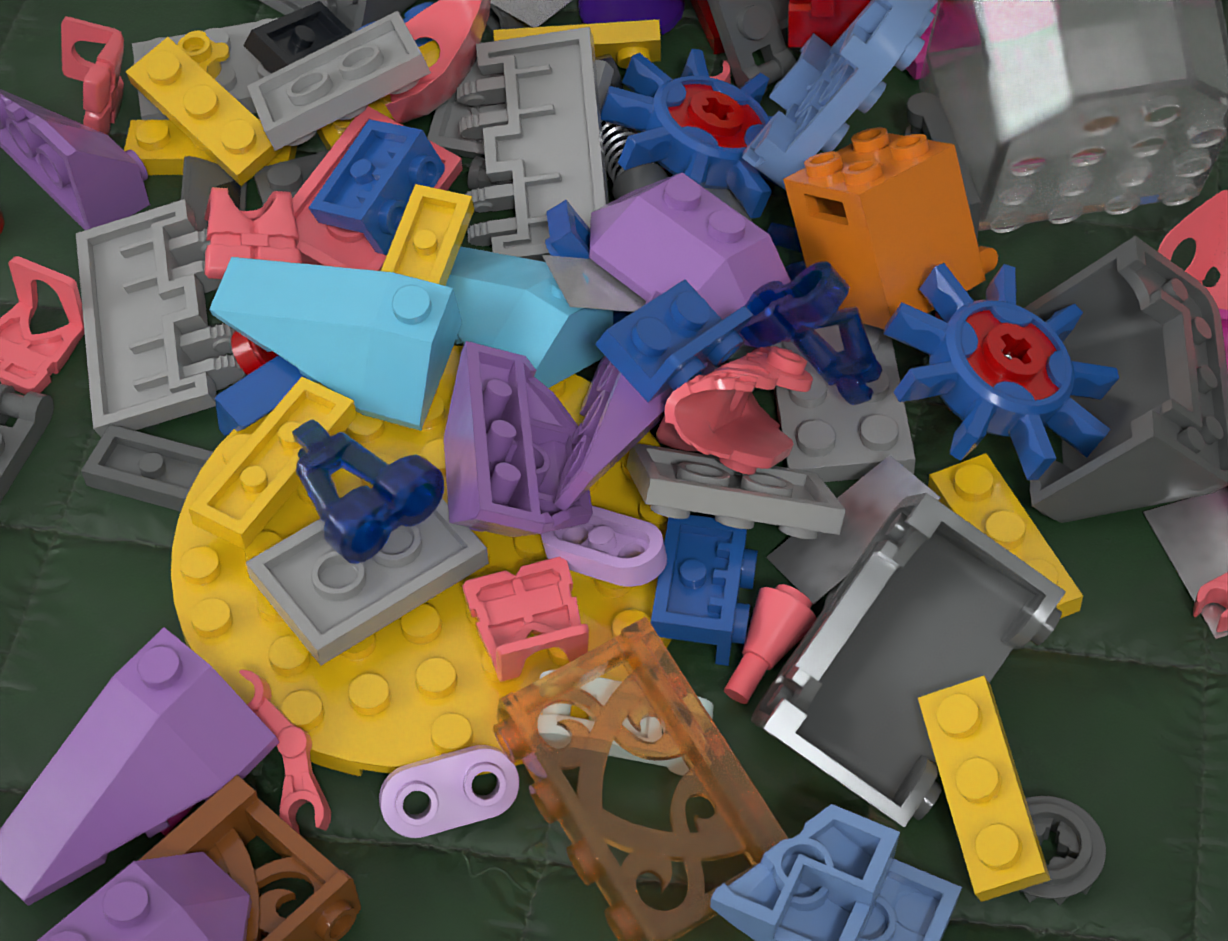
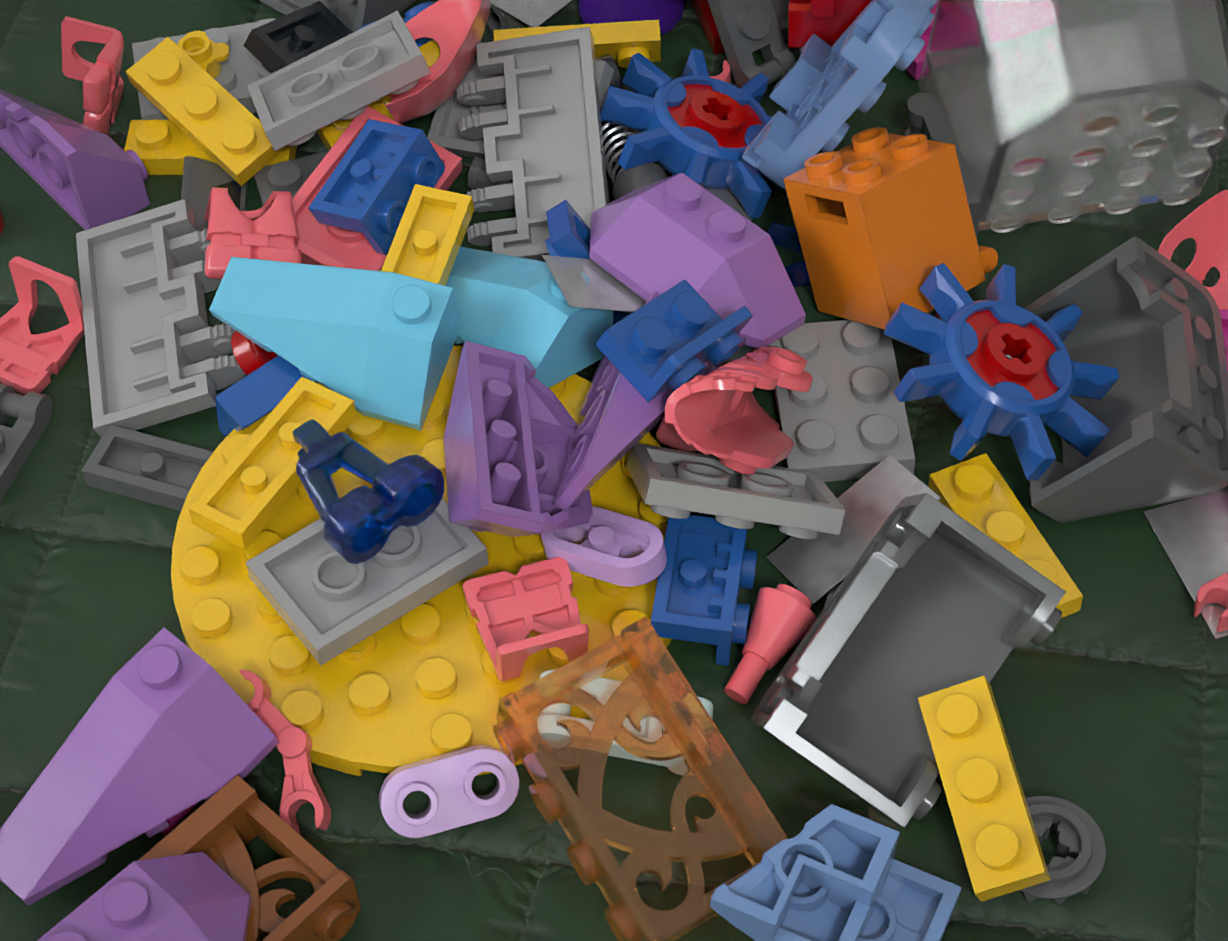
clear blue piece [739,261,882,405] -> none

